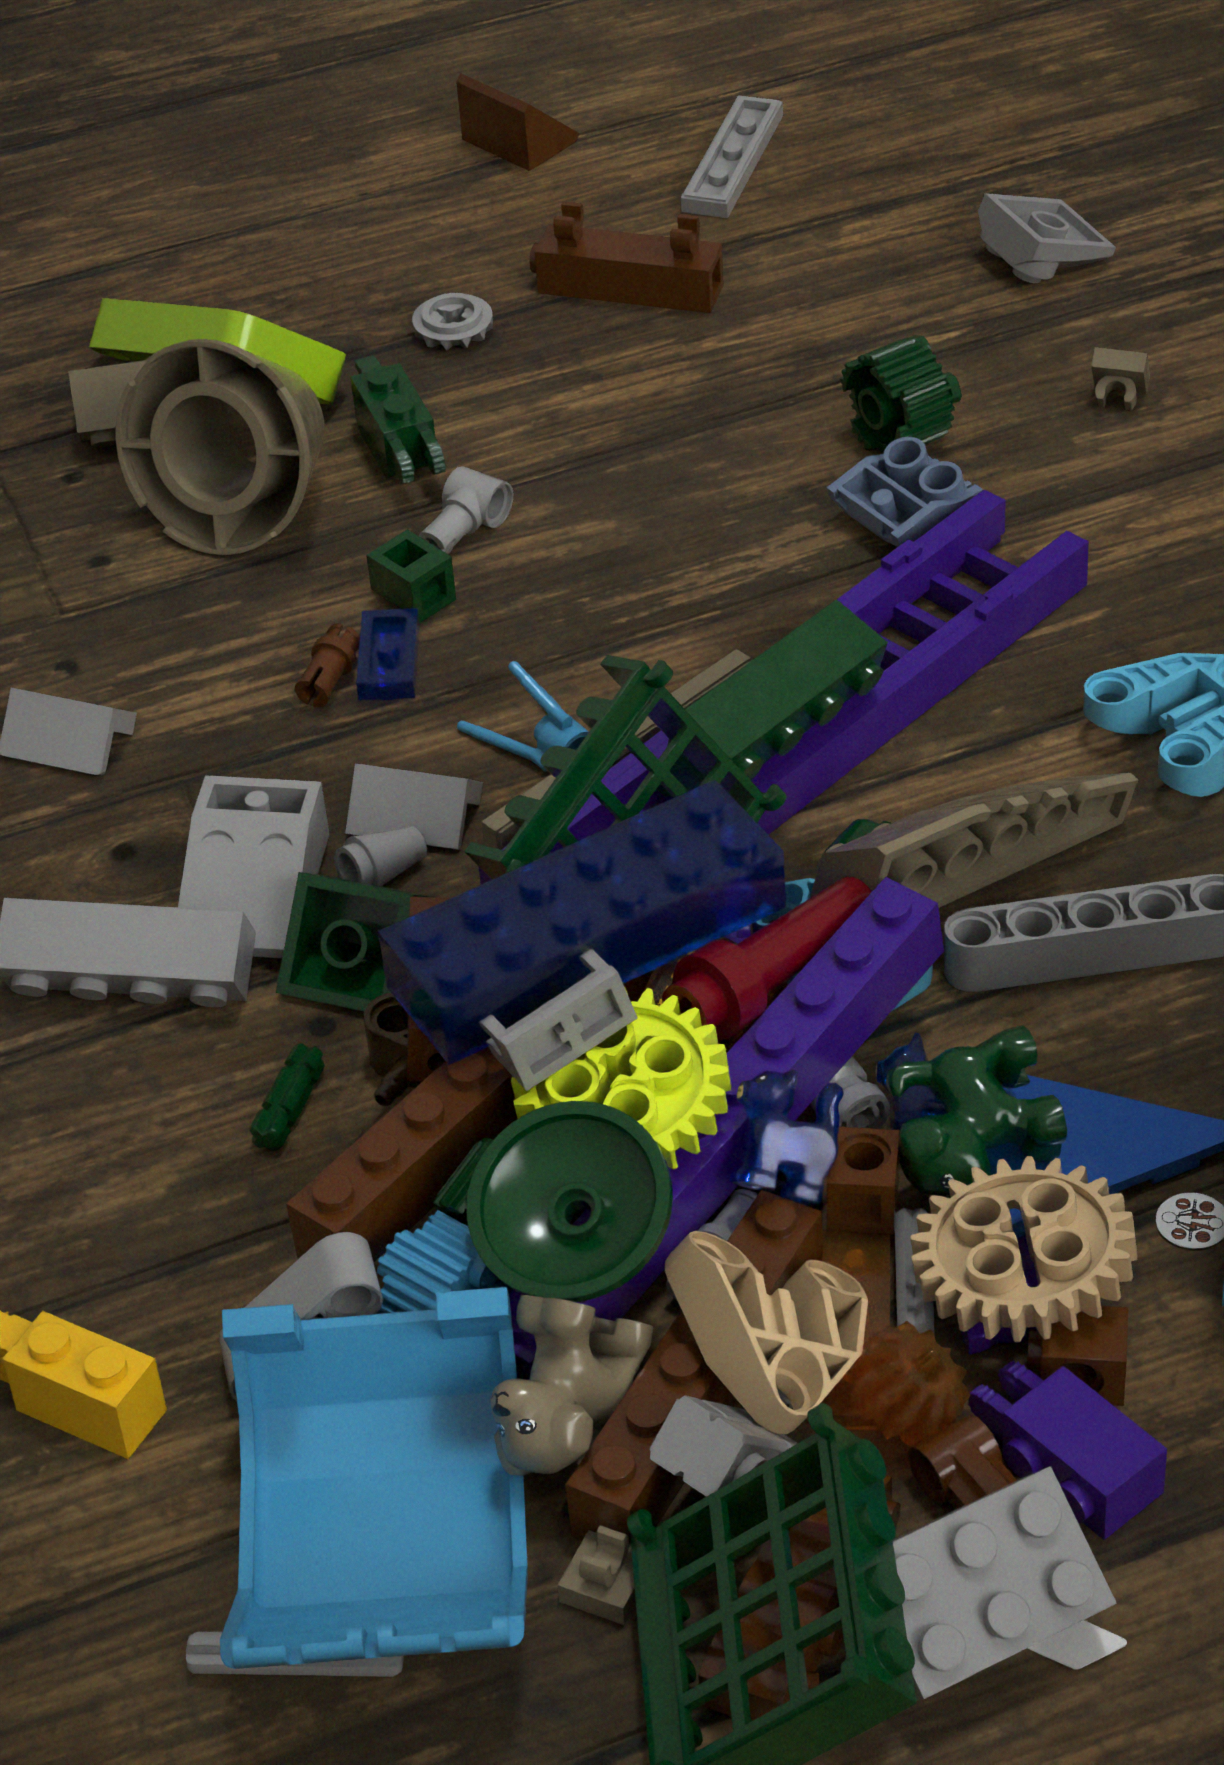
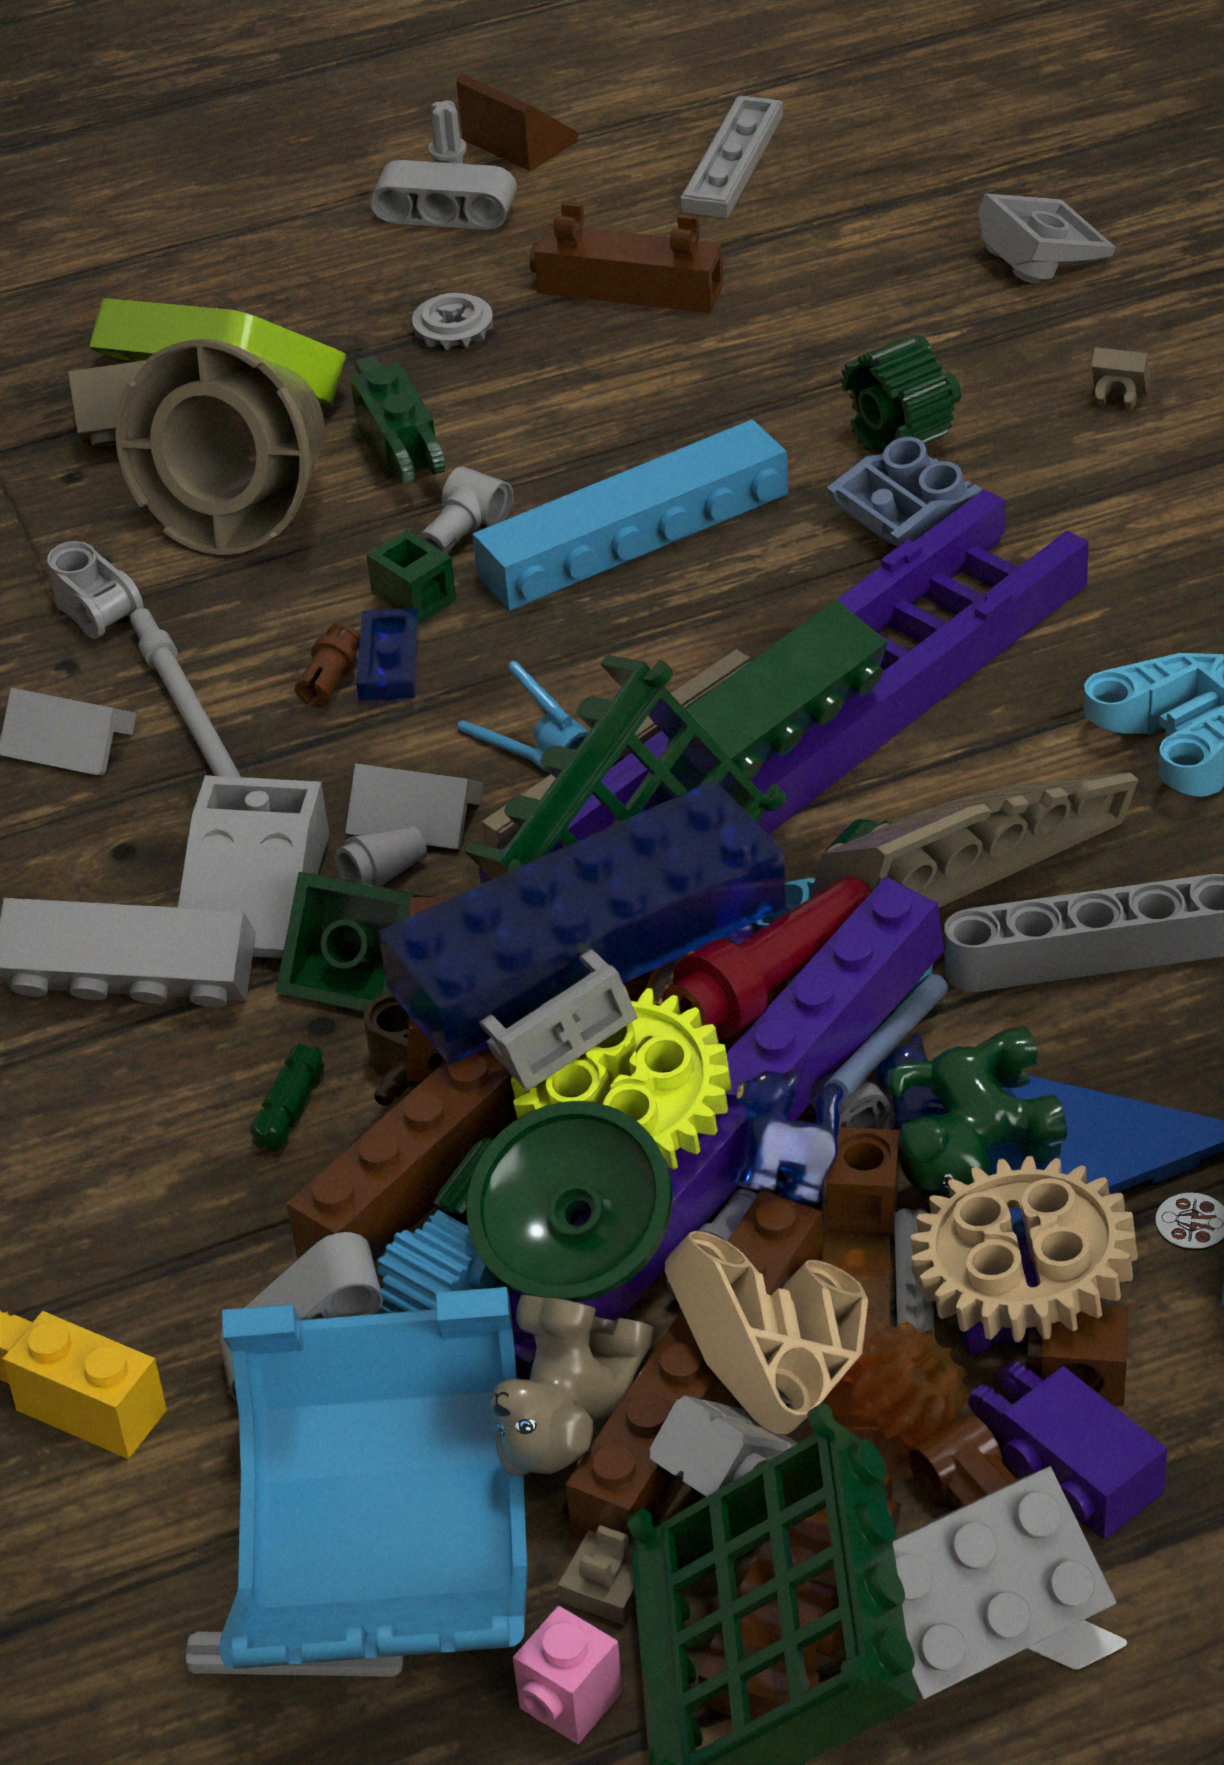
none -> light grey piece [47,541,144,639]
none -> light grey bar [130,608,241,777]
none -> light grey beam [370,160,517,230]
none -> light grey axle [428,100,467,164]
none -> dark azure brick [473,419,788,611]
none -> bright pink brick [513,1605,623,1745]
none -> sand blue bar [824,975,948,1103]

